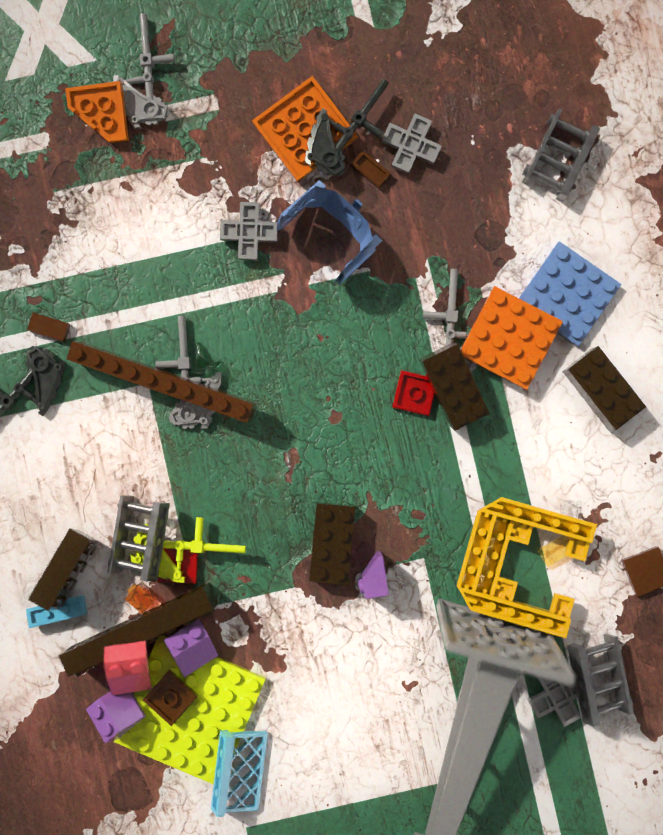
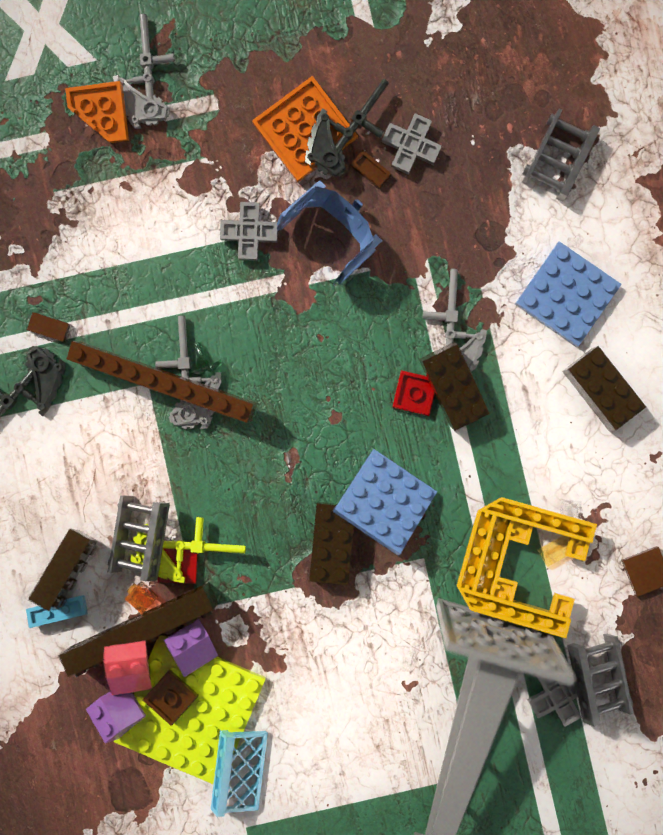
medium lavender slope [358,551,389,599] -> none
orange plate [460,286,563,390] -> none
none -> medium blue plate [333,449,437,555]

